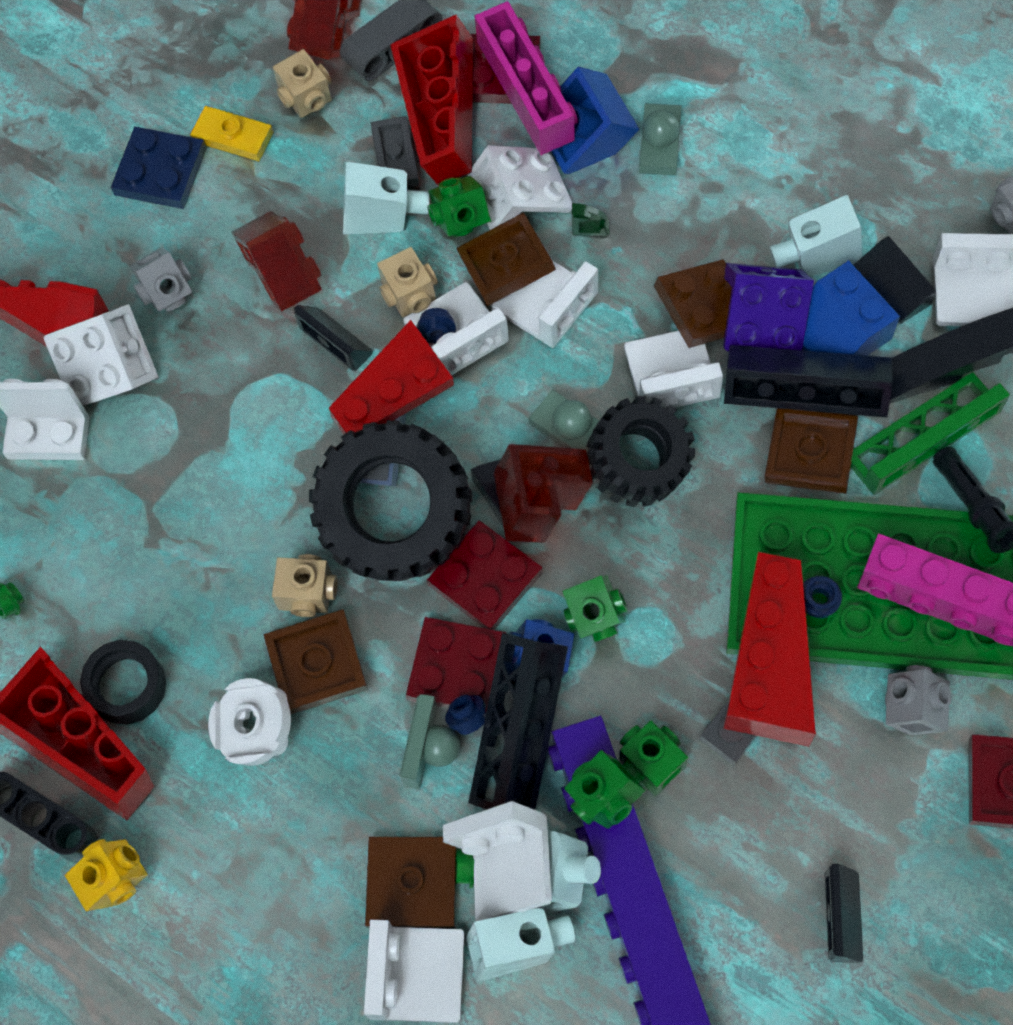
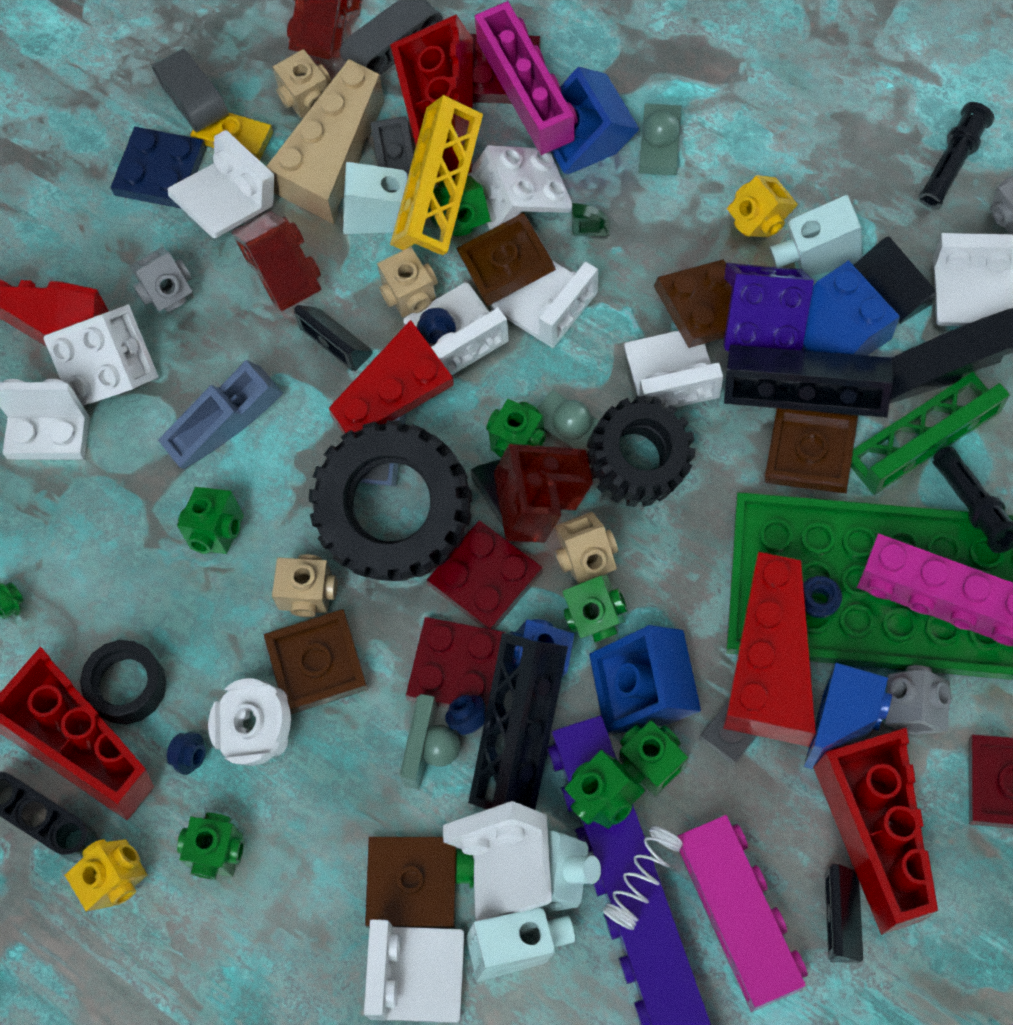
none -> dark grey beam [151,48,229,133]
none -> sand blue slope [158,360,283,469]
none -> dark blue plate [167,732,206,775]
none -> white bracket [168,130,274,238]
none -> green brick [177,487,244,554]
none -> green brick [177,812,245,880]
none -> tan wedge [266,59,384,224]
none -> yellow fence [390,95,483,256]
none -> green brick [486,398,547,467]
none -> tan brick [554,512,618,584]
none -> blue slope [589,625,701,735]
none -> white piece [603,825,683,930]
none -> dark pink brick [677,815,808,1012]
none -> yellow brick [726,175,798,237]
none -> blue slope [804,663,892,769]
none -> red wedge [813,727,938,935]
none -> black pin [919,102,995,209]

